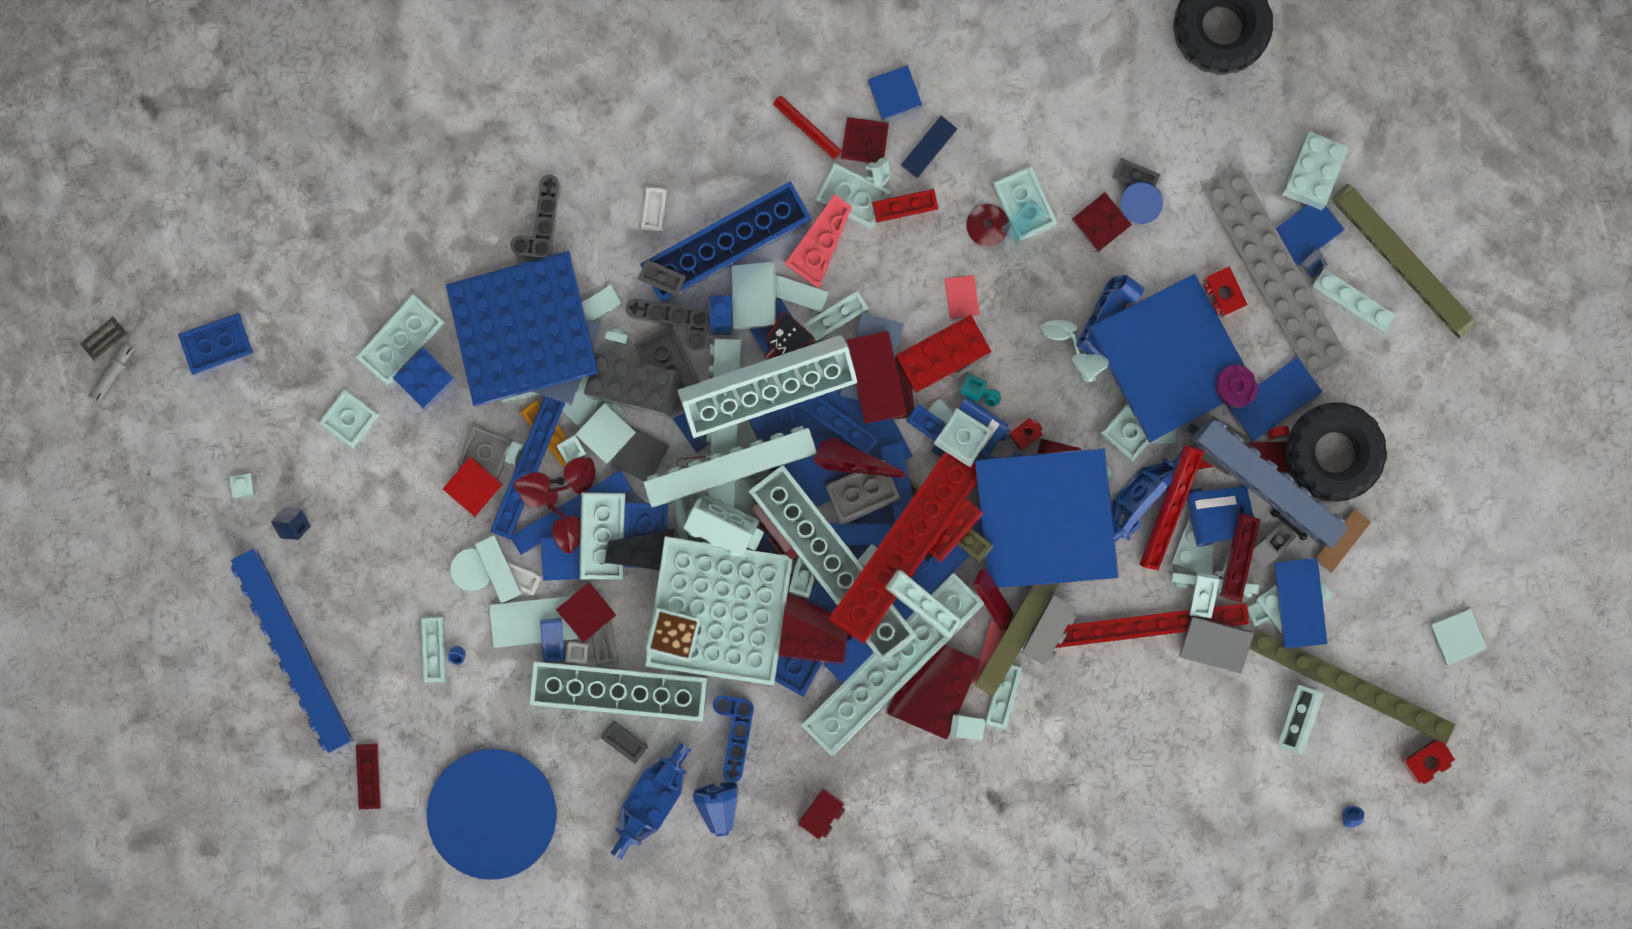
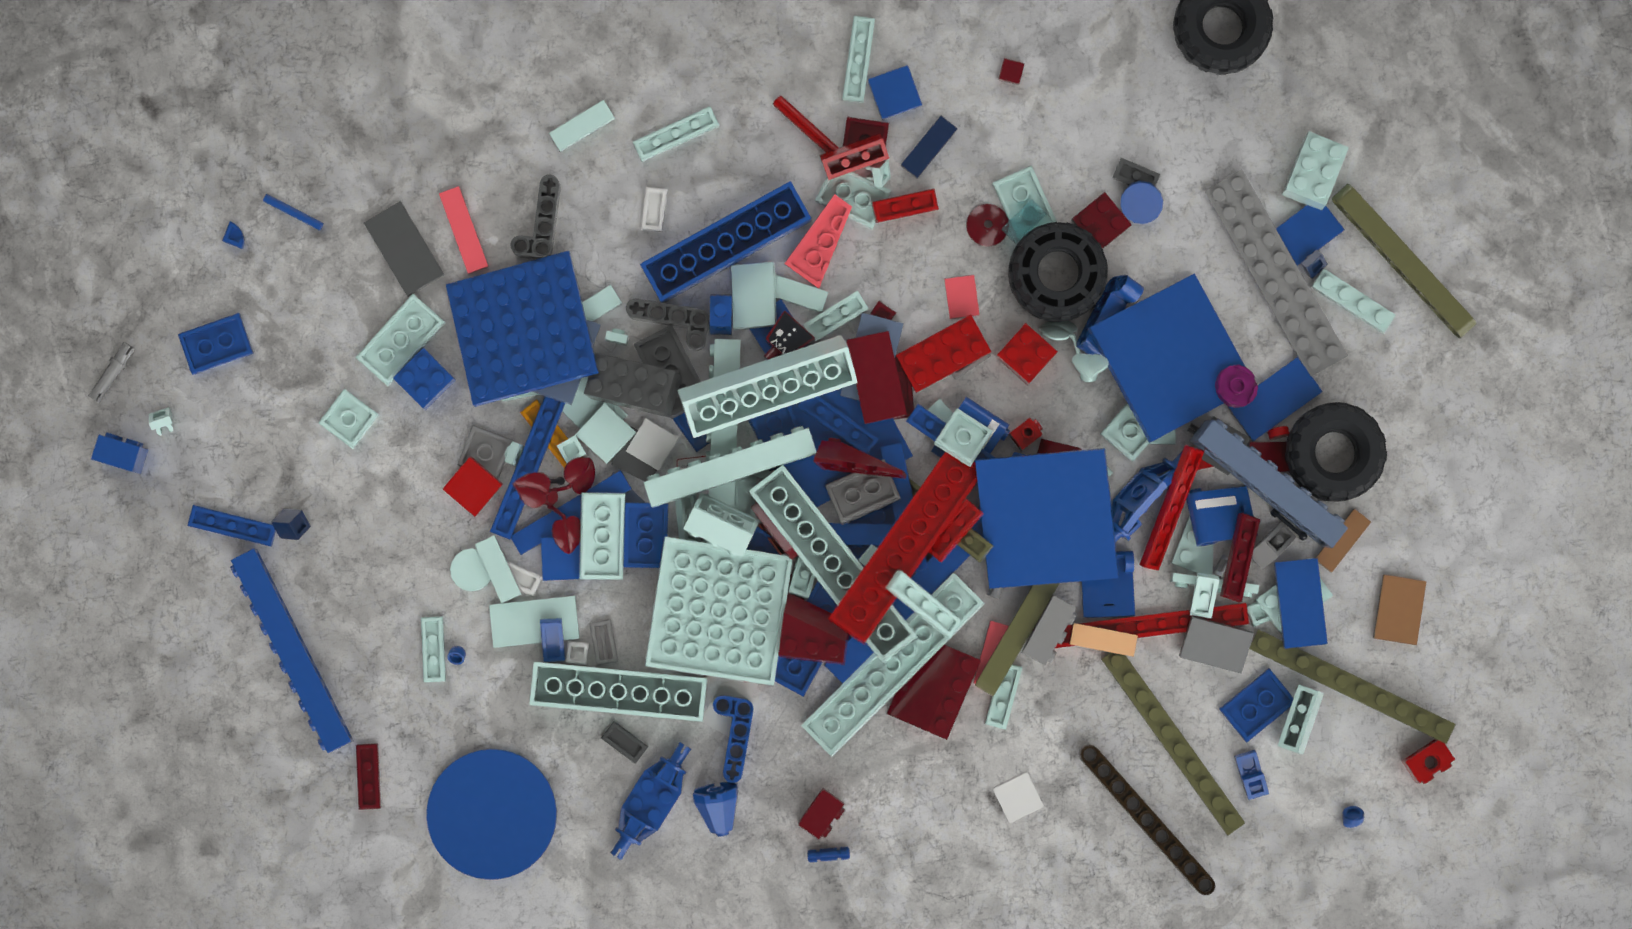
clear smoke tile [80,317,128,361] -> none
light aqua plate [229,473,255,498] -> none
dark red tile [556,582,617,643] -> none
black wing [604,528,675,570] -> none
dark grey plate [638,259,686,297] -> none
slope [645,608,700,662] -> none
light aqua tile [747,528,764,551] -> none
light aqua tile [950,715,986,741] -> none
teal plate [959,373,1001,407] -> none
dark red tile [973,569,1014,630] -> none
red brick [1203,266,1248,318] -> none
light aqua tile [1430,609,1487,665] -> none
none -> blue brick [91,432,148,474]
none -> light aqua tile [149,407,173,435]
none -> blue tile [187,505,276,547]
none -> blue tile [222,221,245,249]
none -> blue bar [263,194,324,230]
none -> dark grey tile [364,201,444,297]
none -> coral tile [439,186,489,274]
none -> light aqua tile [549,100,615,152]
none -> white sticker [626,418,678,471]
none -> light aqua tile [633,106,719,162]
none -> white sticker [703,678,763,737]
none -> blue axle [807,847,850,863]
none -> brick [820,134,889,180]
none -> light aqua tile [842,16,875,103]
none -> dark red tile [870,301,896,320]
none -> white sticker [993,772,1044,823]
none -> red brick [996,323,1058,386]
none -> dark red tile [998,58,1025,85]
none -> black tyre [1008,222,1108,322]
none -> light nougat tile [1070,623,1138,657]
none -> dark brown beam [1079,745,1215,895]
none -> blue door [1081,551,1135,618]
none -> olive plate [1101,652,1245,835]
none -> blue tile [1219,668,1294,743]
none -> blue slope [1234,750,1269,800]
none -> medium nougat tile [1373,575,1427,645]

